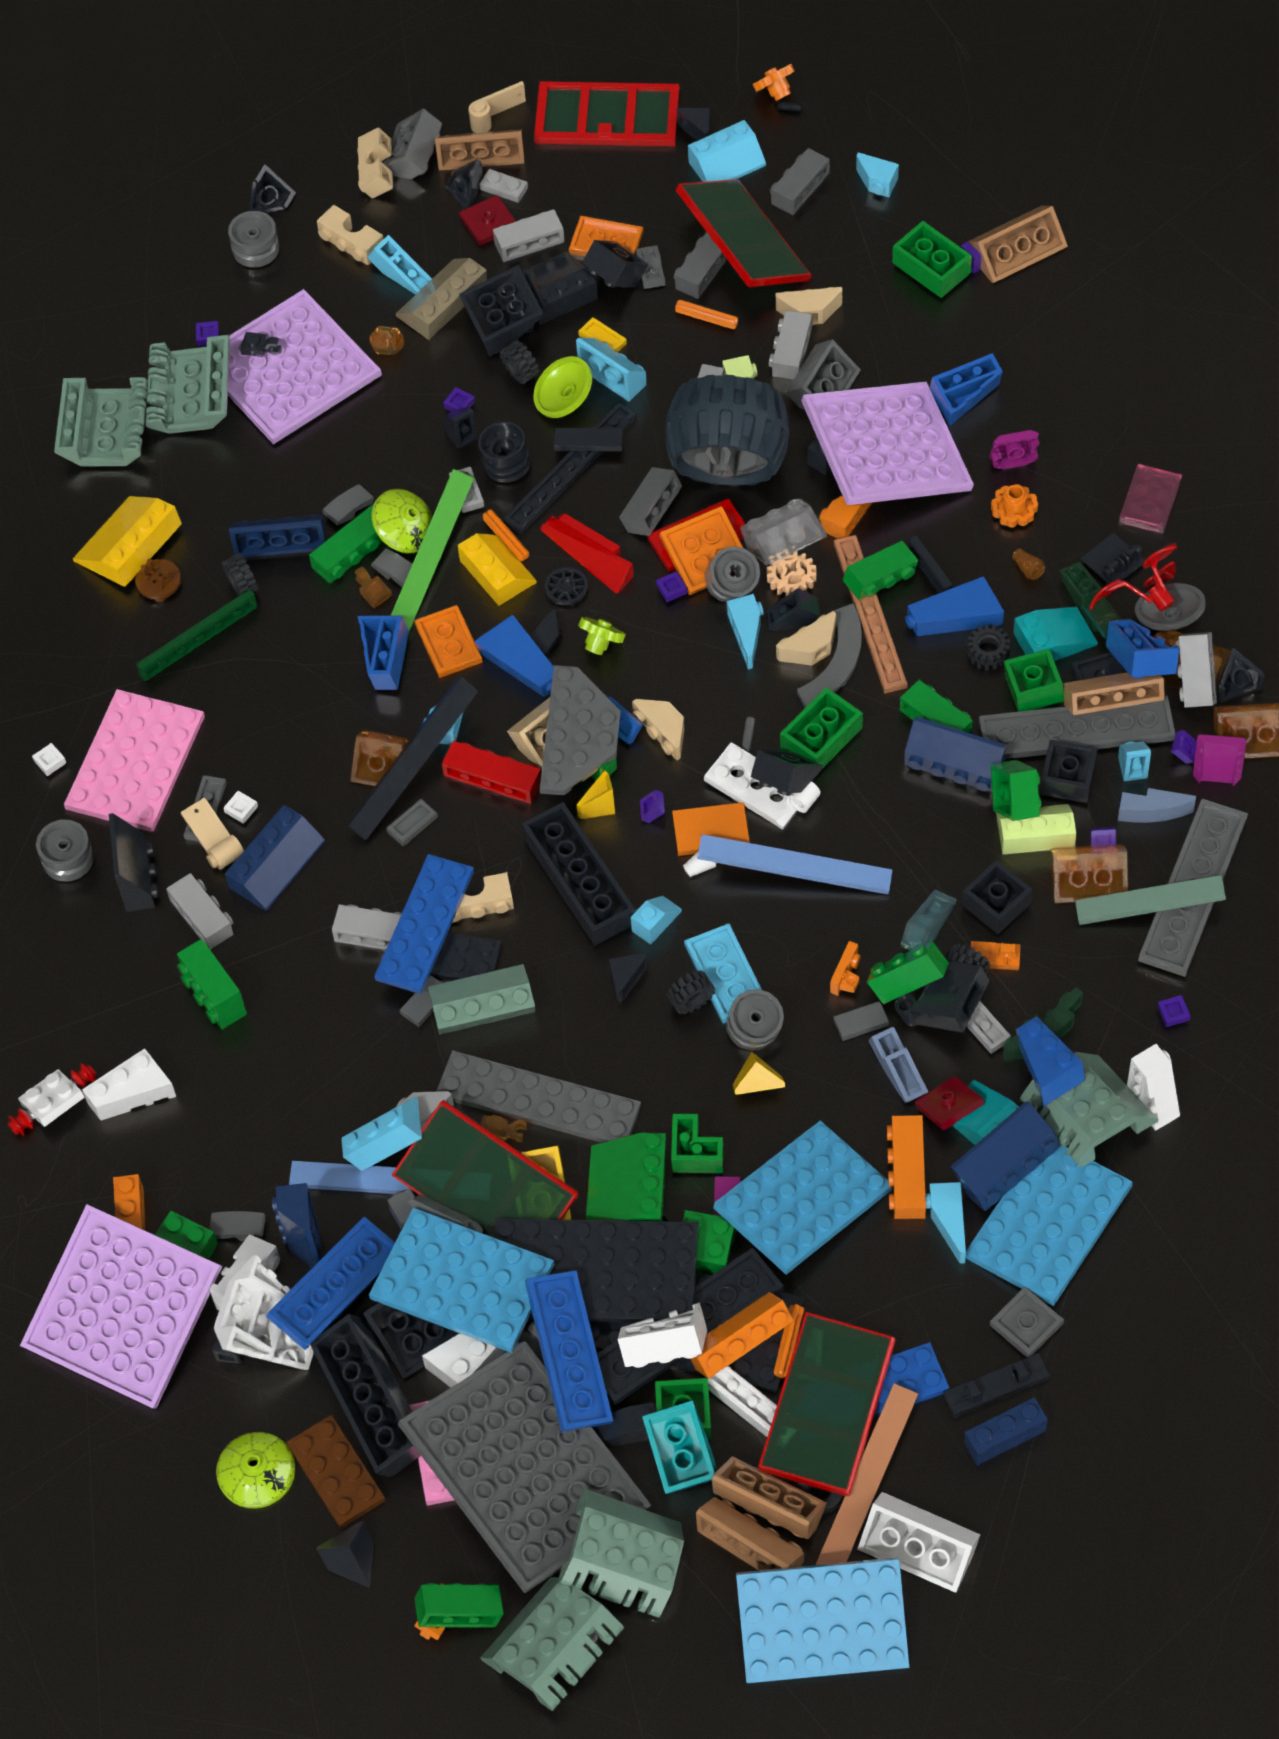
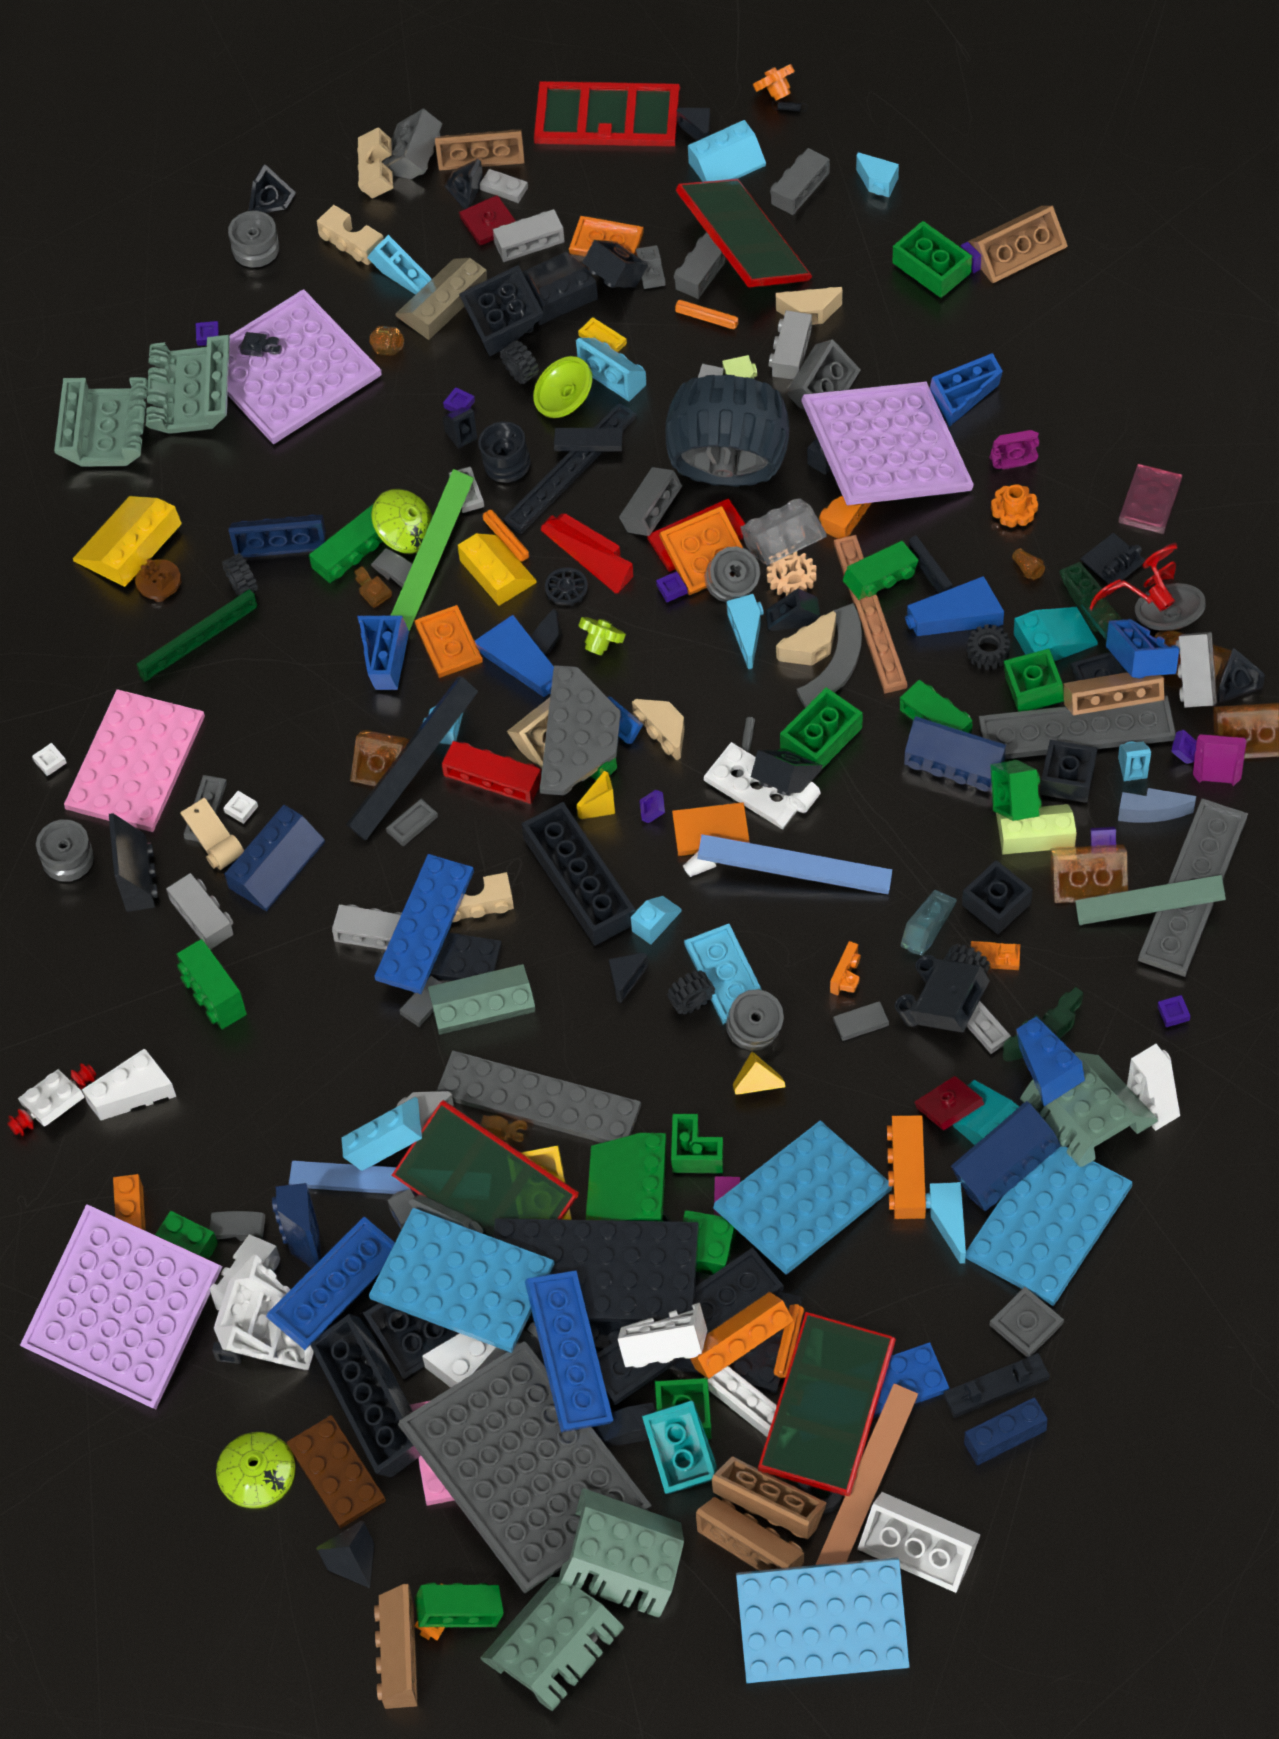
dark grey slope [322,485,374,526] -> none
tan door [469,81,526,133] -> none
green brick [867,941,949,1004] -> none
sand blue slope [868,1027,928,1103] -> none
none -> medium nougat slope [374,1584,417,1709]

